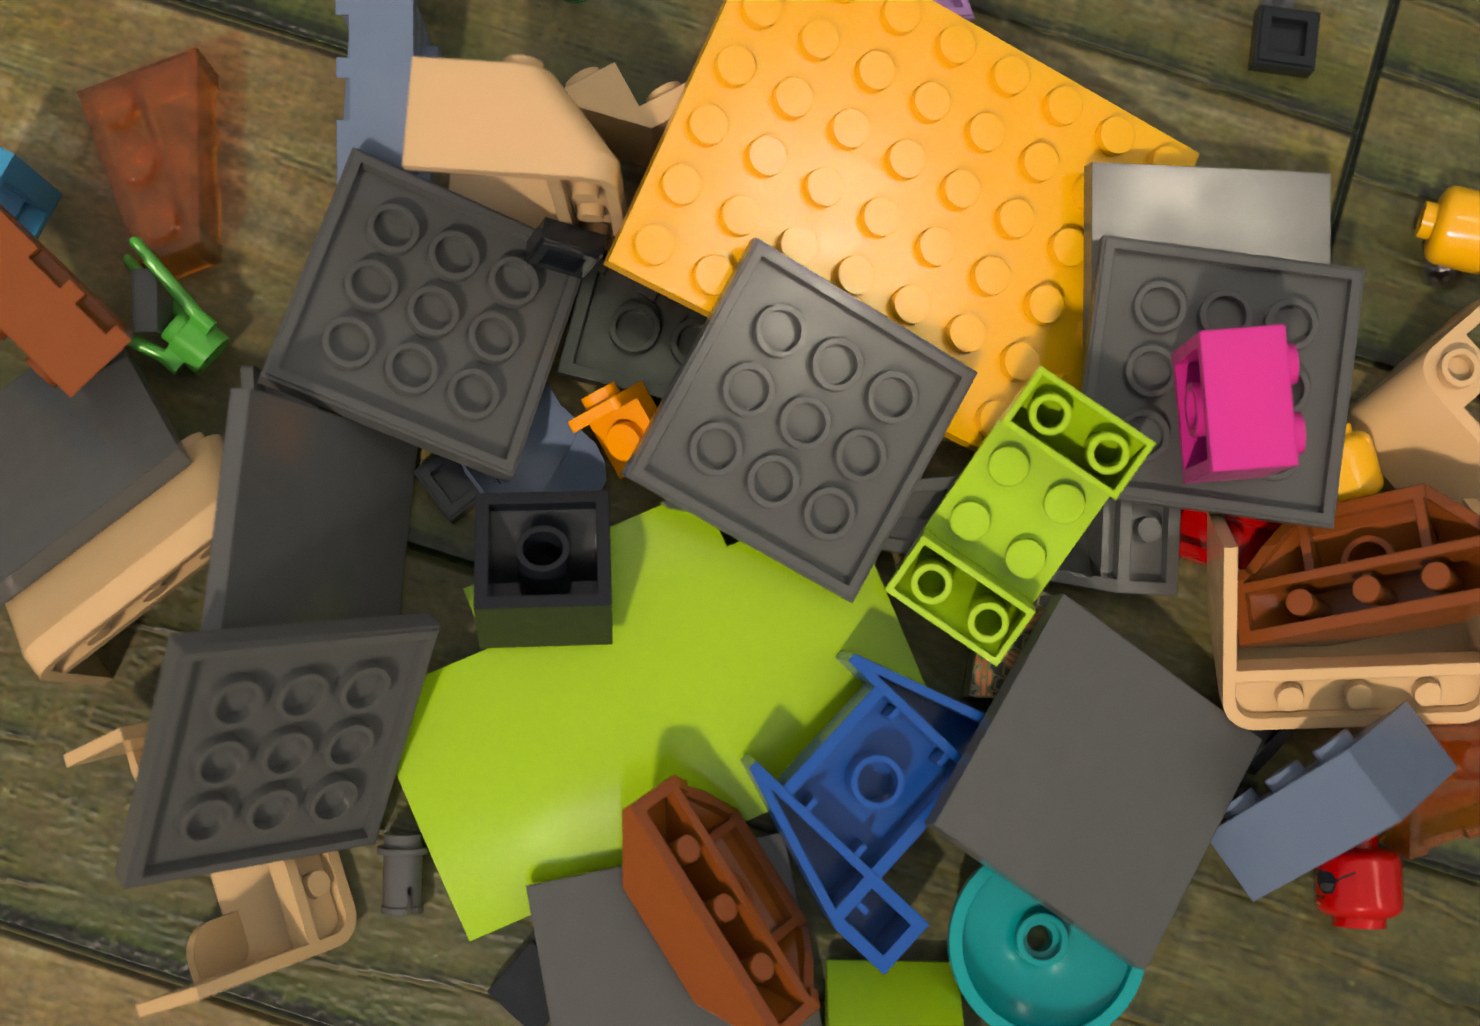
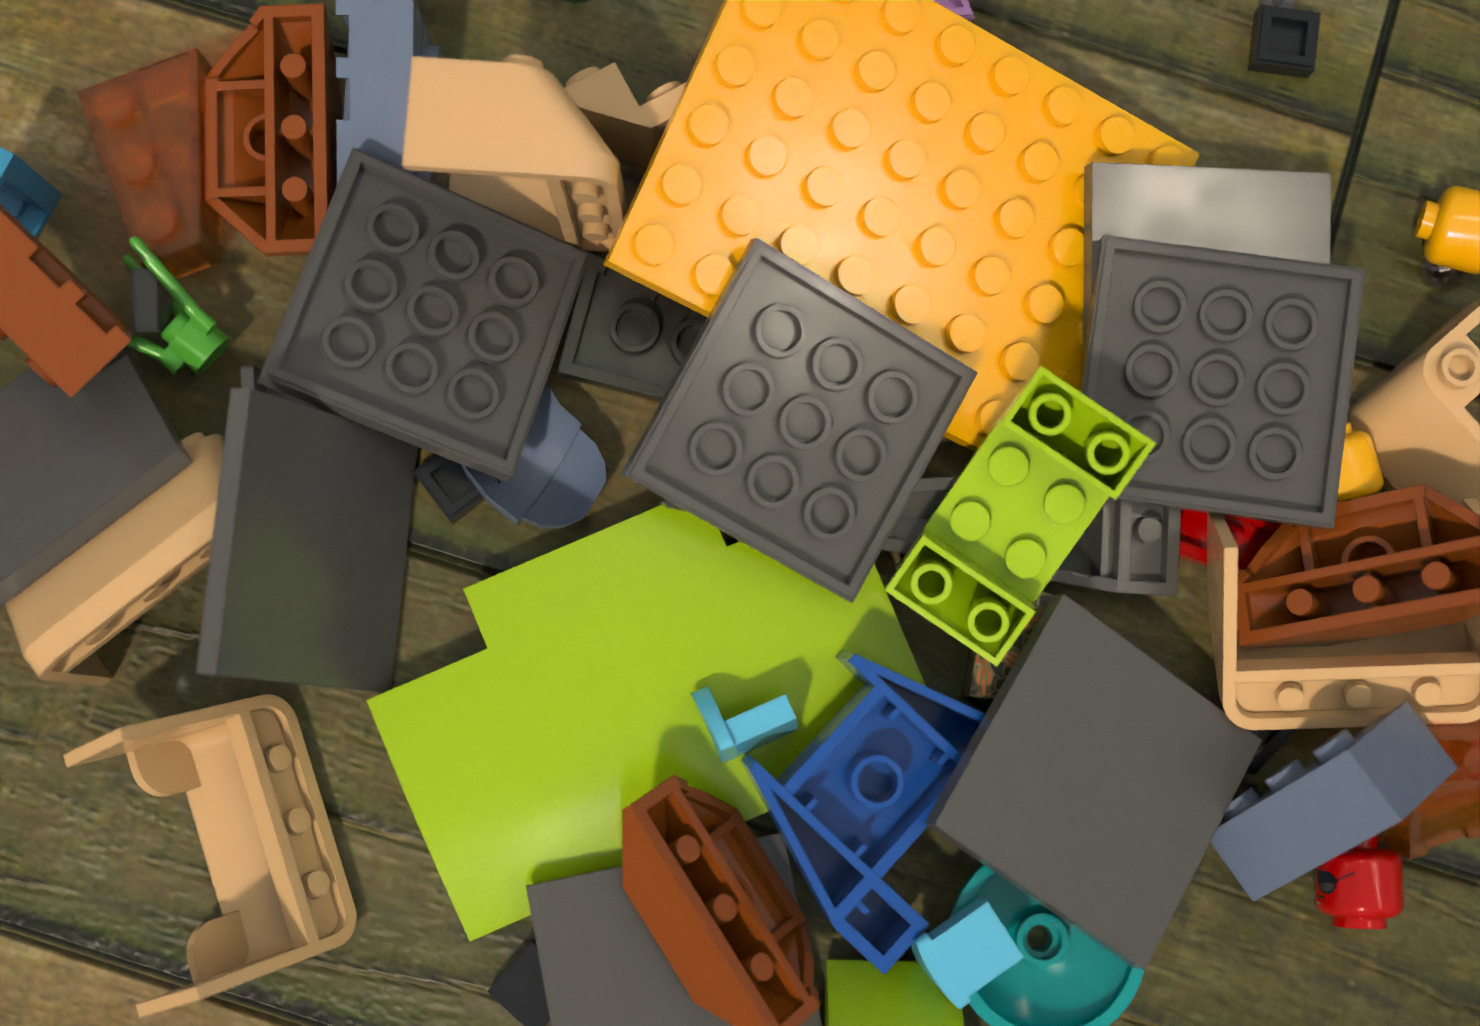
dark grey tile [114,613,441,889] -> none
dark grey pin [377,830,429,916] -> none
black slope [473,490,613,649] -> none
black tile [524,217,607,279] -> none
light orange bracket [567,380,657,479] -> none
dark pink brick [1171,324,1306,484] -> none
none -> dark orange wedge [204,3,342,257]
none -> medium azure tile [691,686,798,763]
none -> medium azure tile [911,896,1024,1009]

